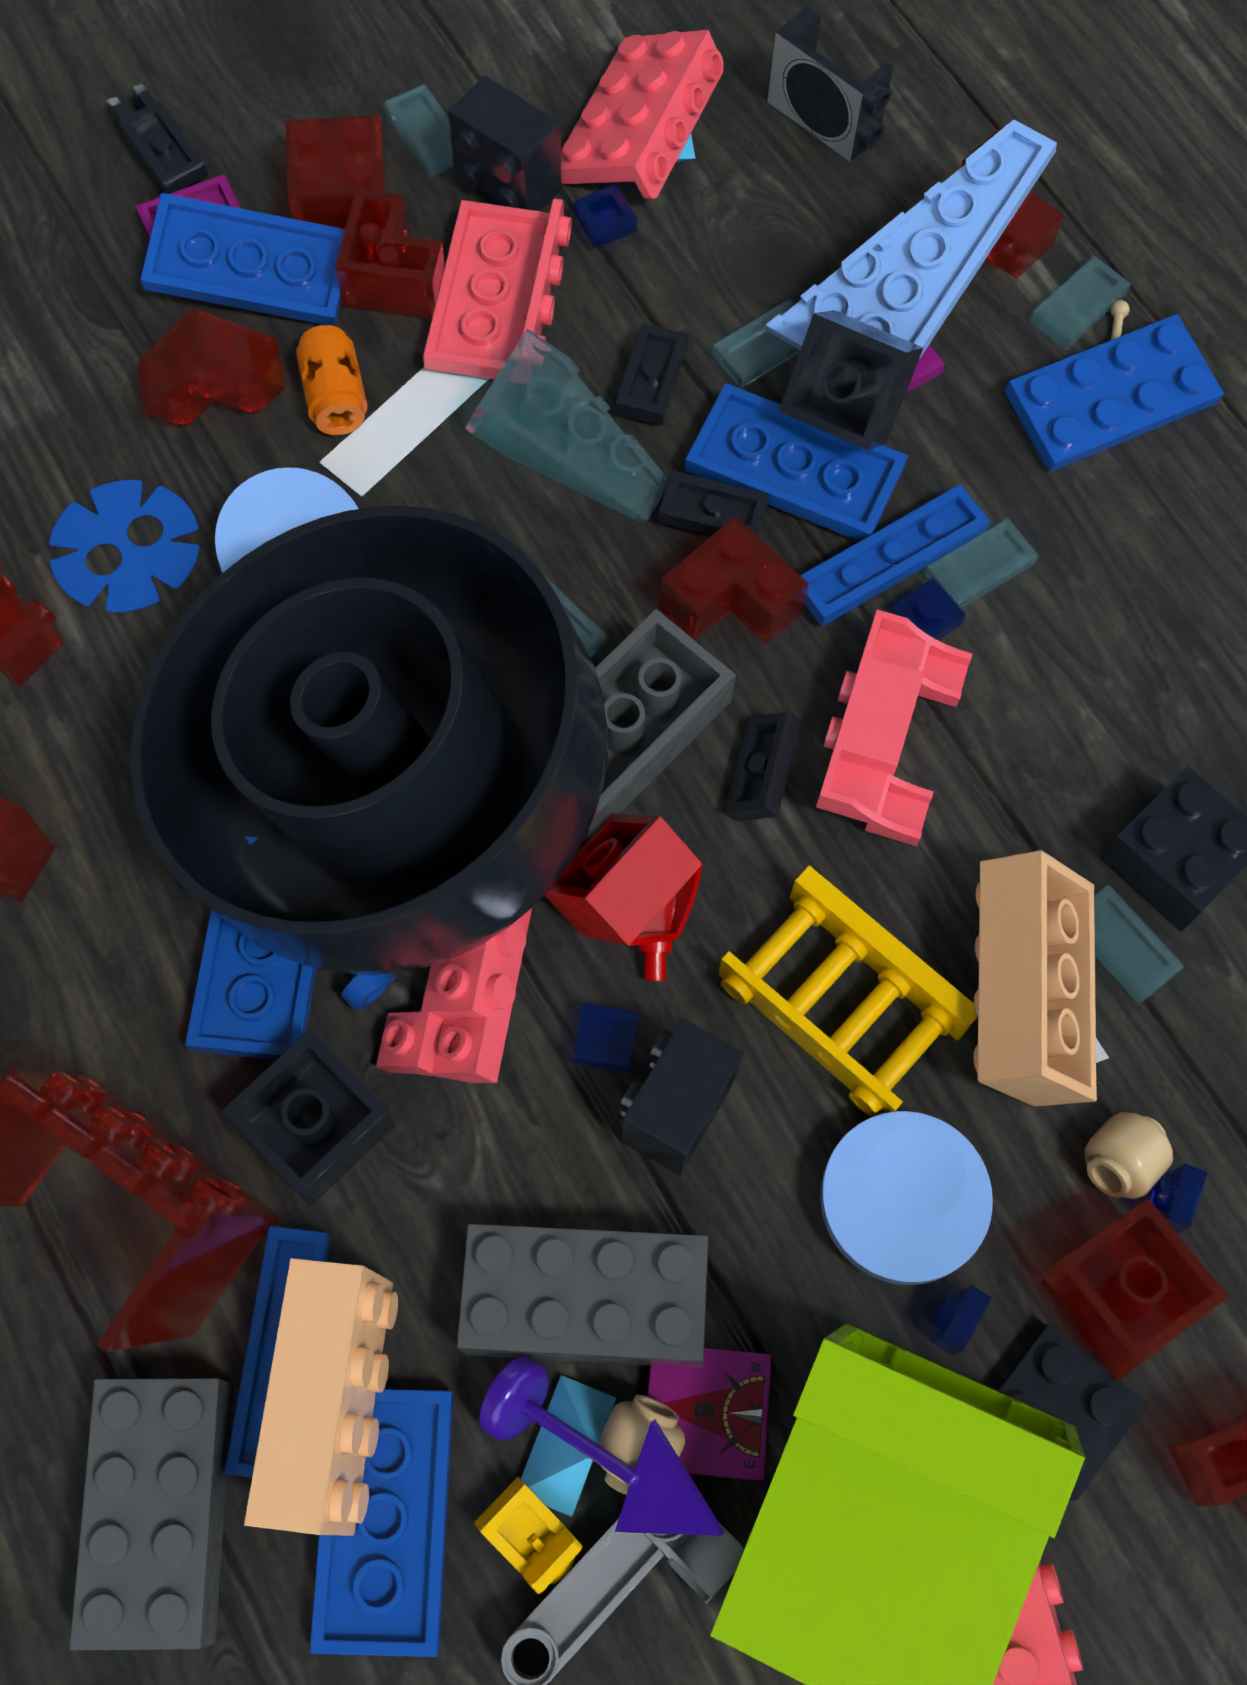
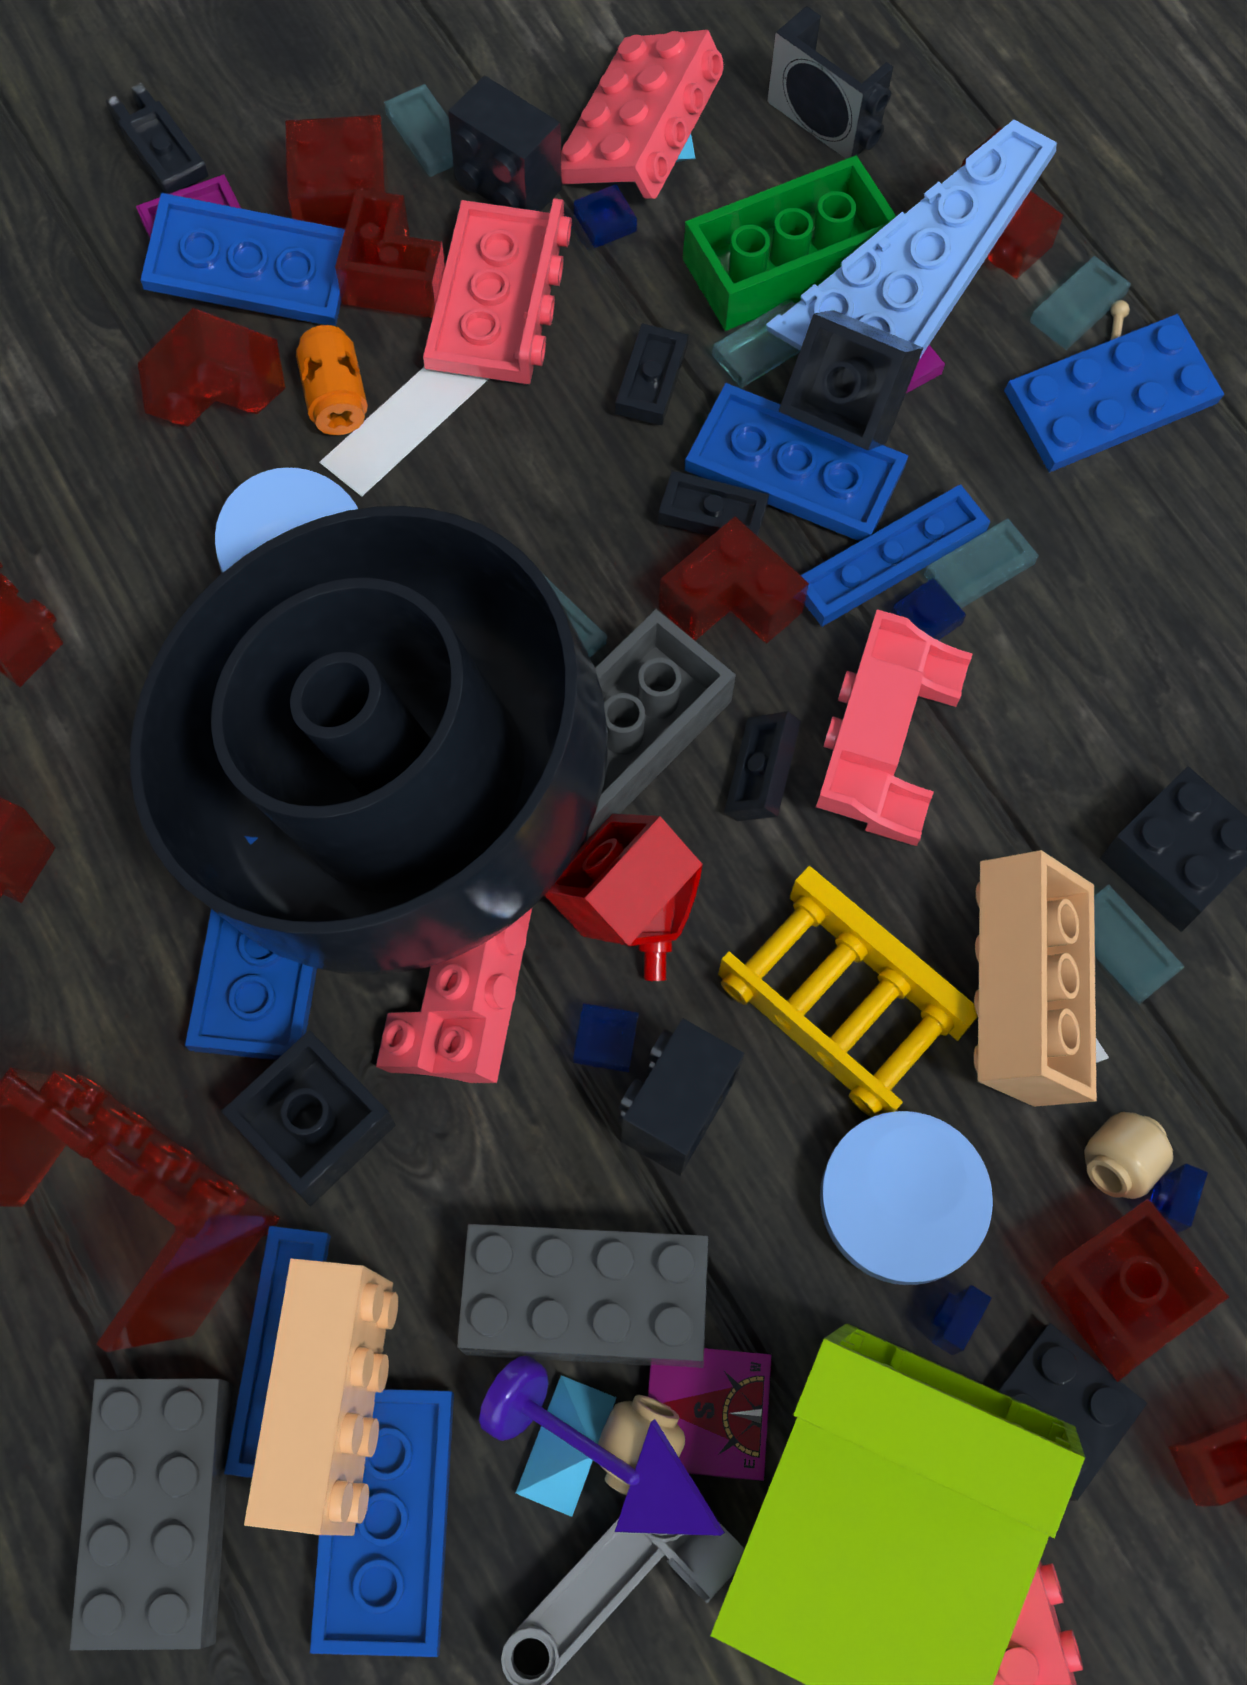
blue piece [49,480,200,612] -> none
blue tile [341,973,396,1011] -> none
clear light blue wedge [465,328,669,524] -> none
yellow bracket [474,1477,582,1594] -> none
none -> green brick [683,155,896,331]

